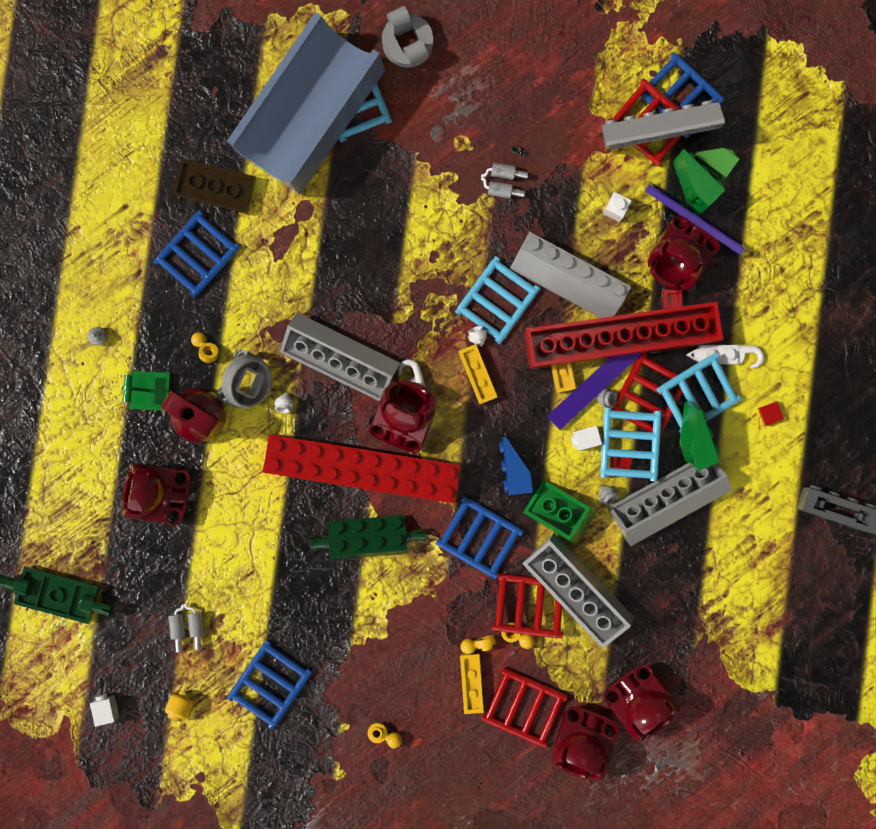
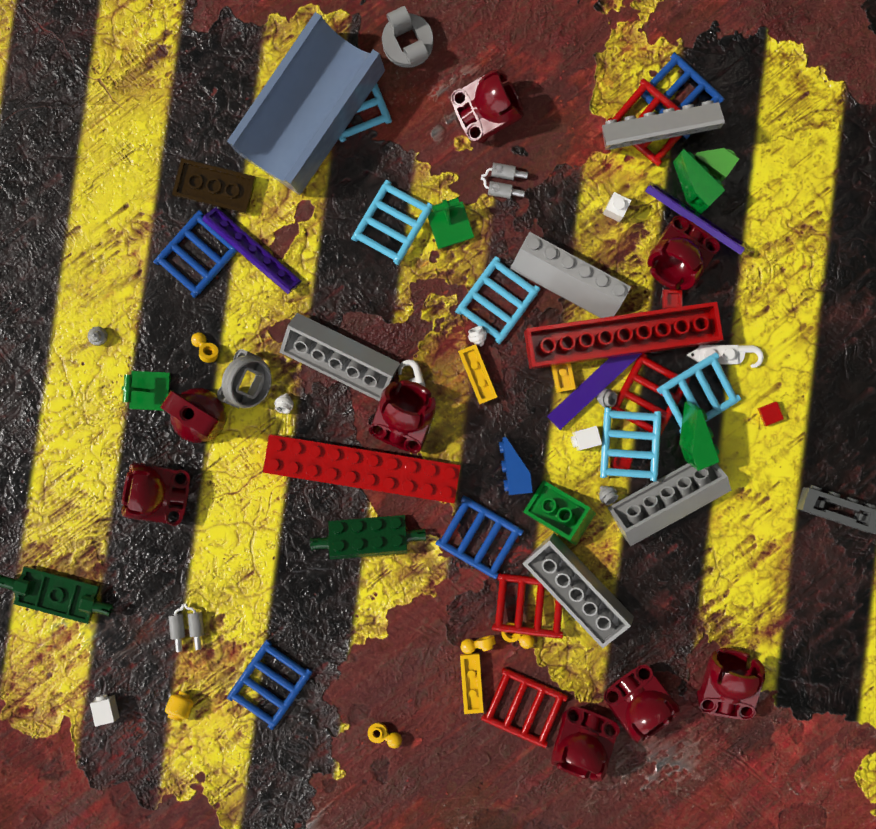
none -> dark purple tile [202,207,301,294]
none -> medium azure bar [351,180,433,265]
none -> green plate [428,197,474,250]
none -> dark red piece [451,69,524,143]
none -> dark red piece [696,648,765,720]

